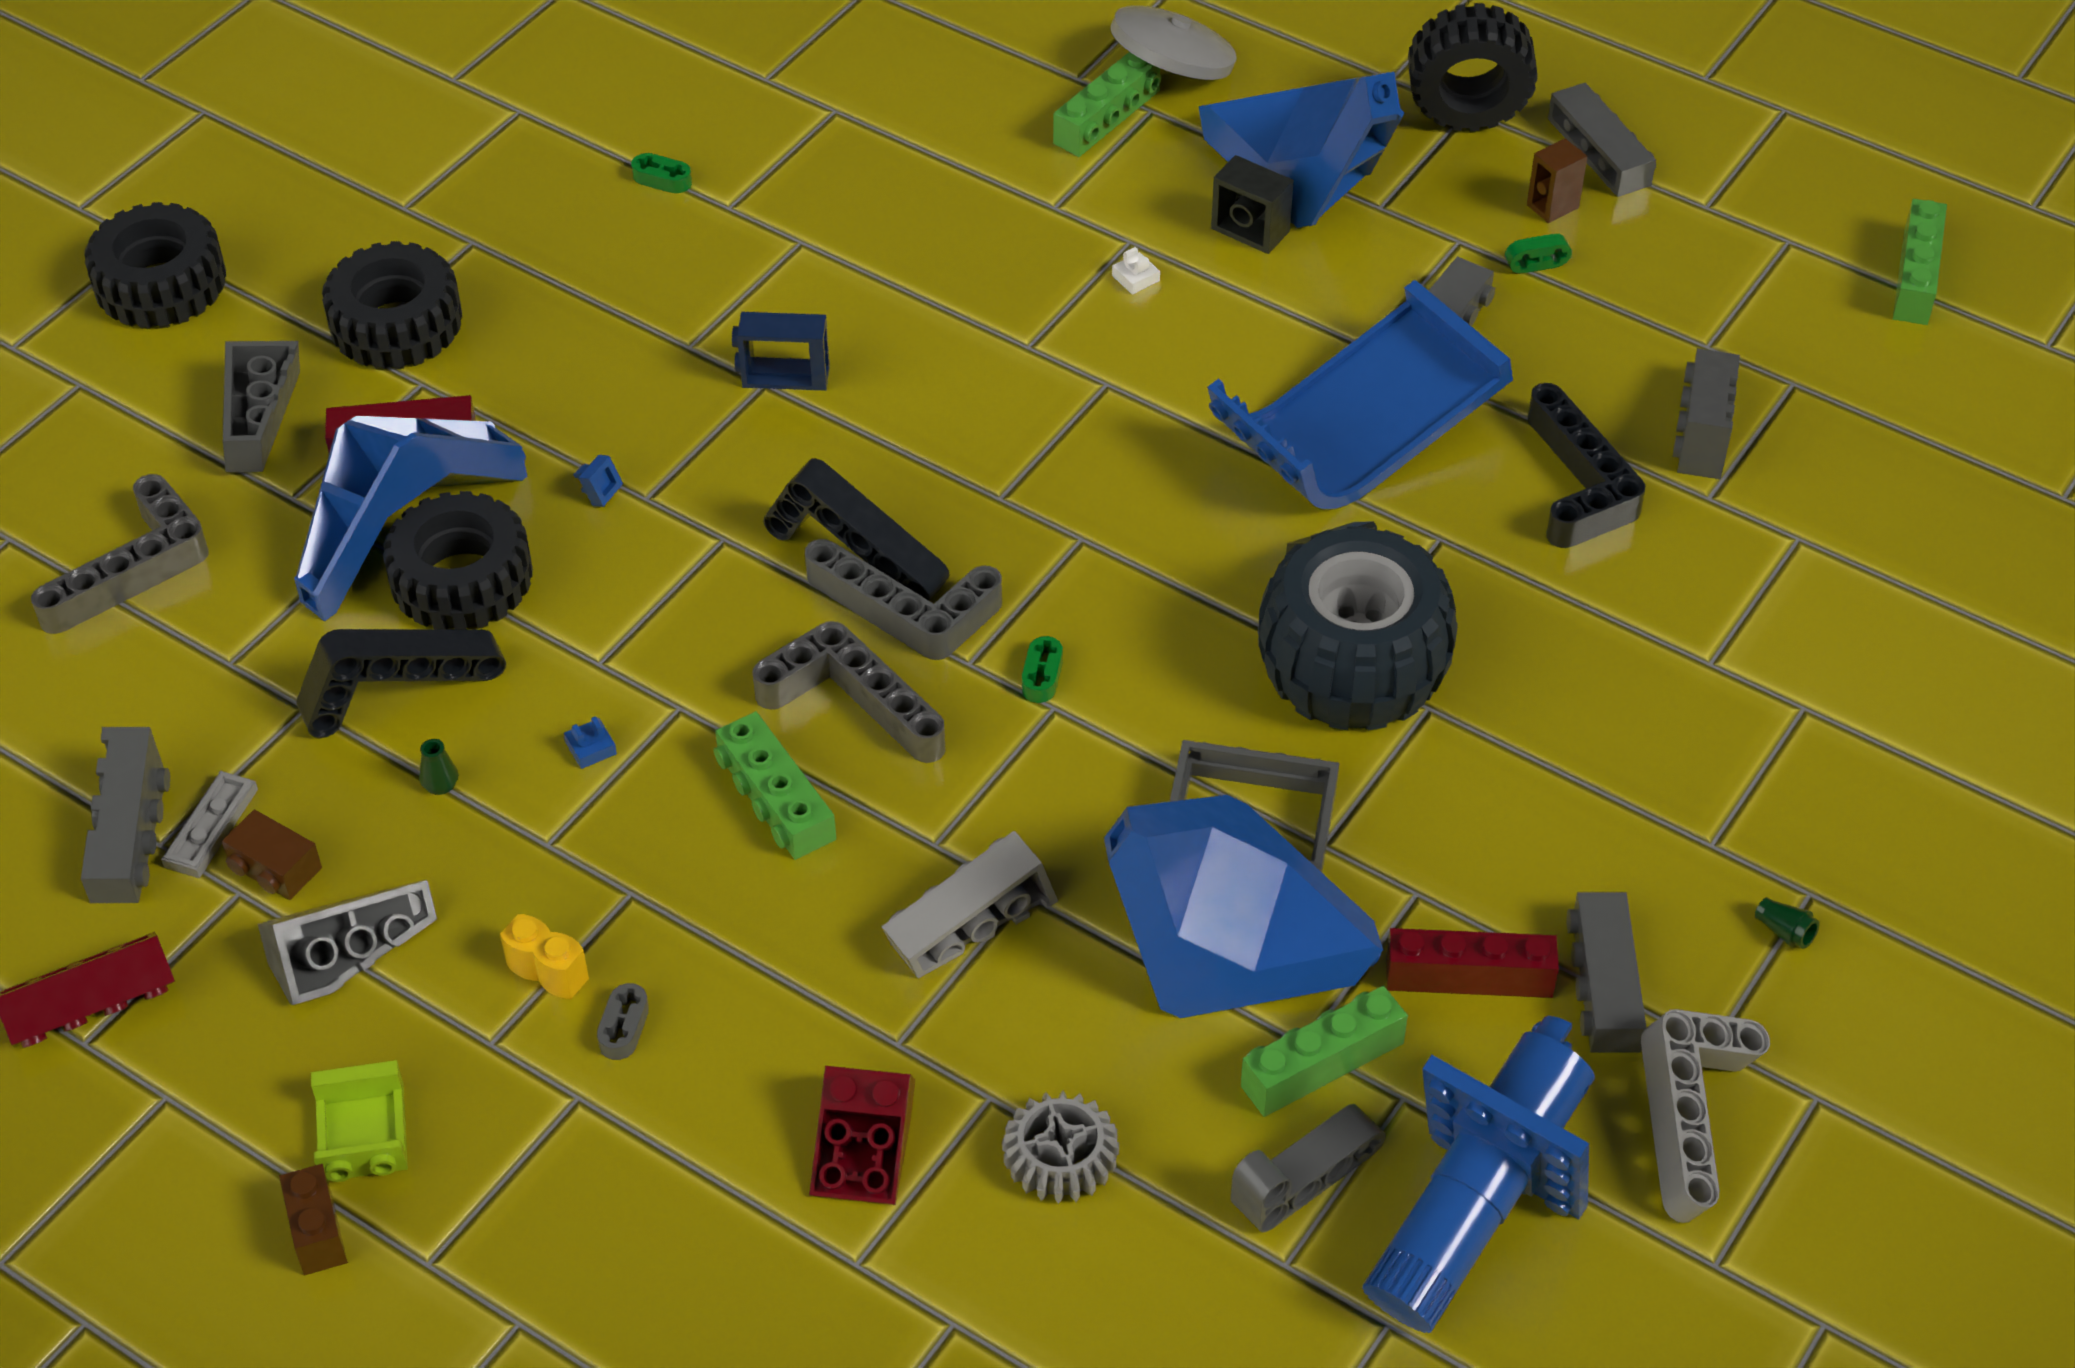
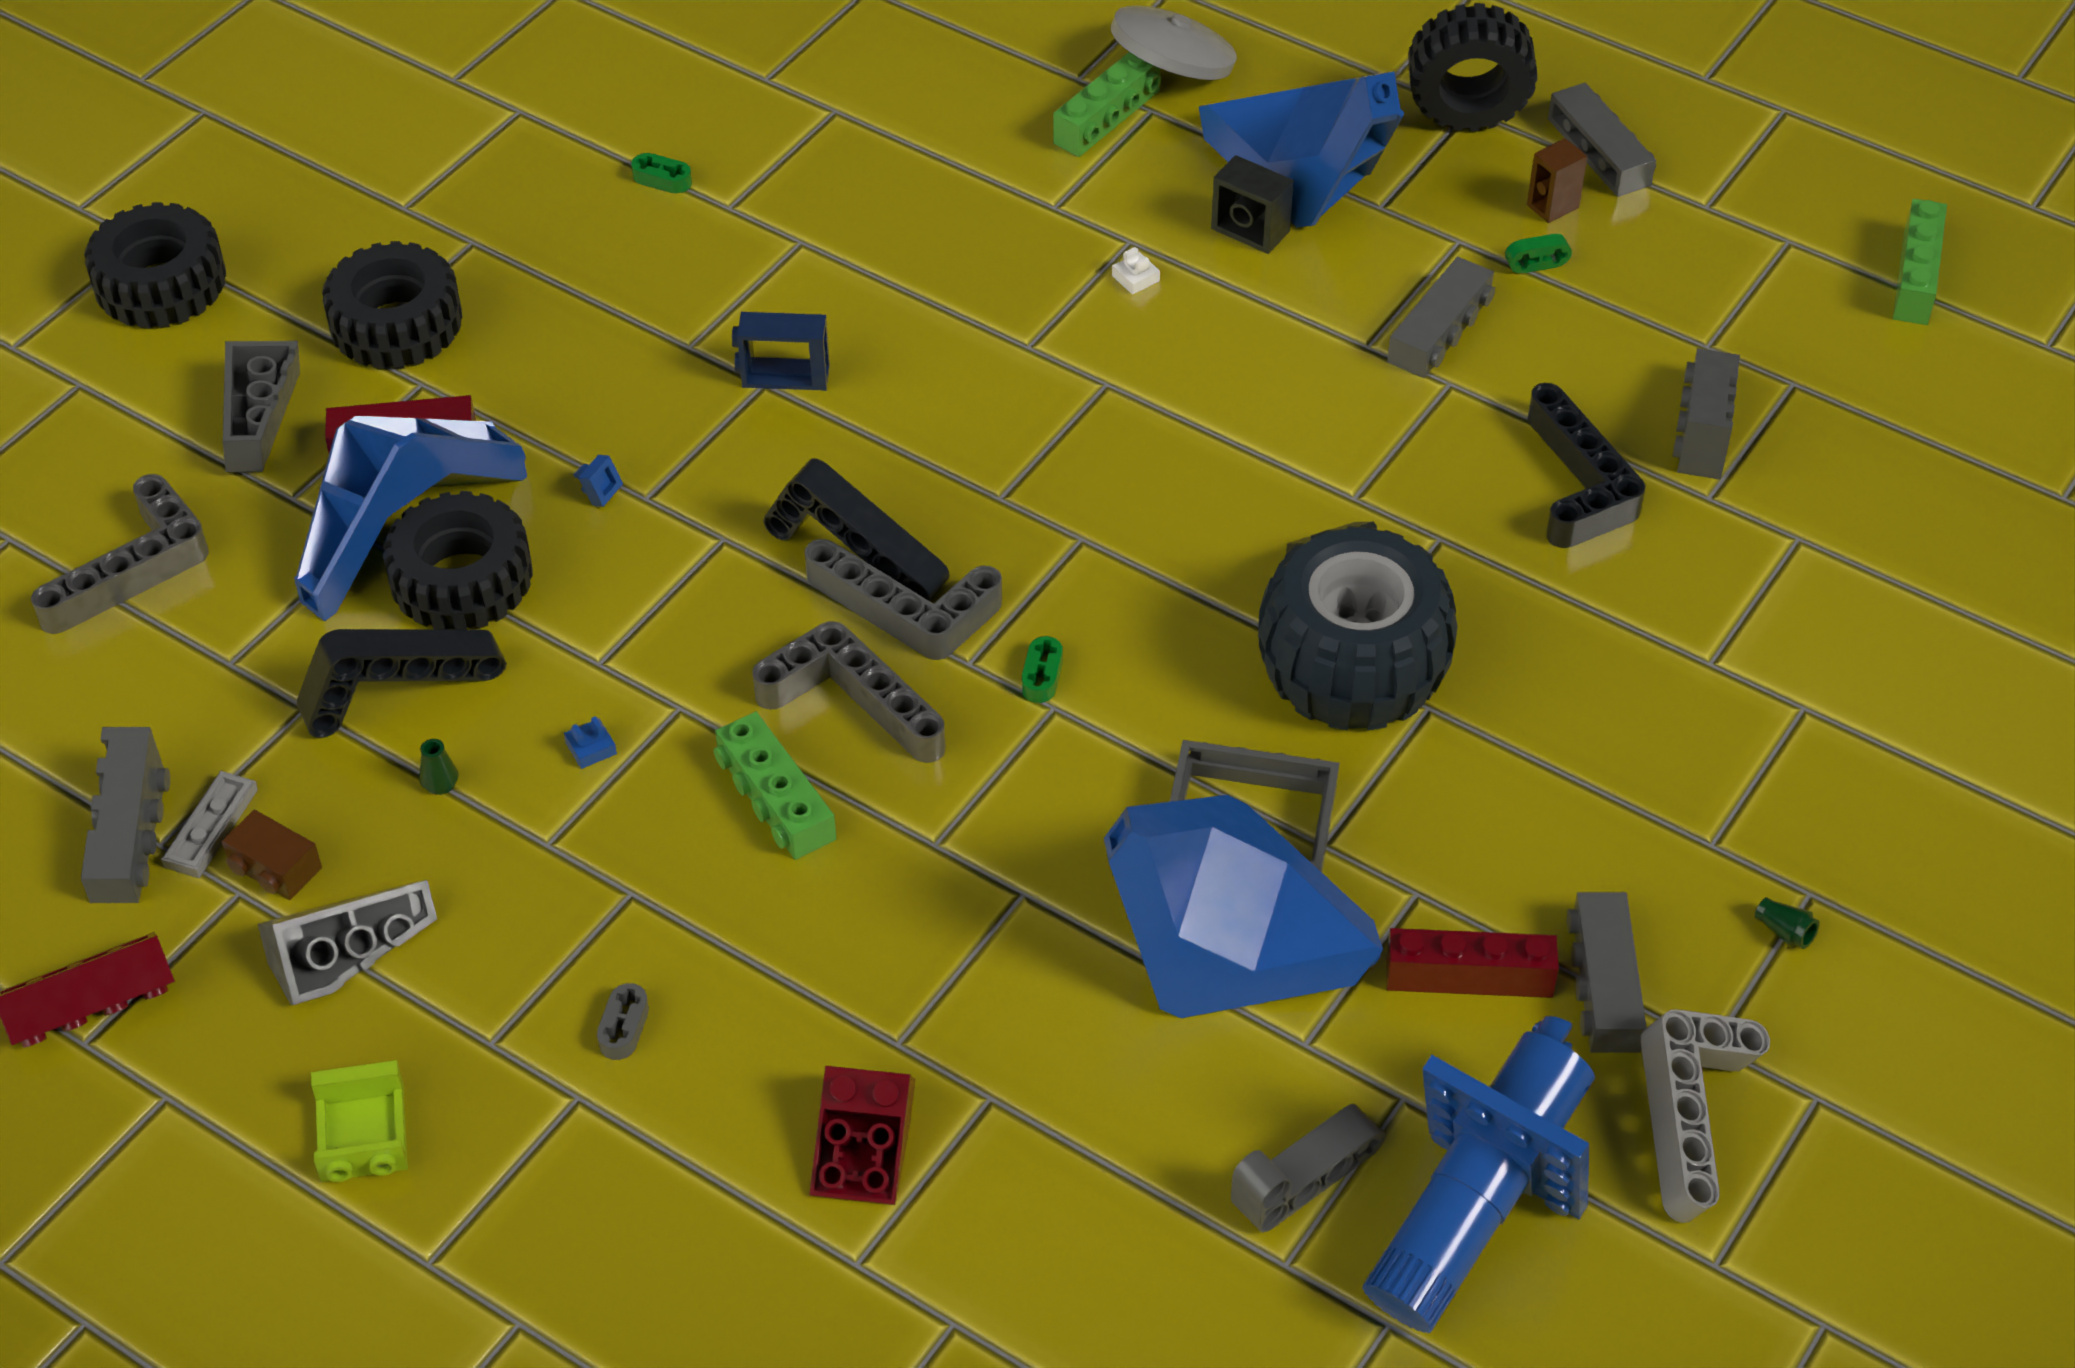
reddish brown brick [279,1163,348,1276] -> none
yellow brick [500,914,589,999] -> none
light grey wedge [882,831,1058,978] -> none
light grey gear [1002,1090,1119,1204] -> none
blue panel [1207,280,1513,509] -> none
bright green brick [1241,985,1408,1117] -> none

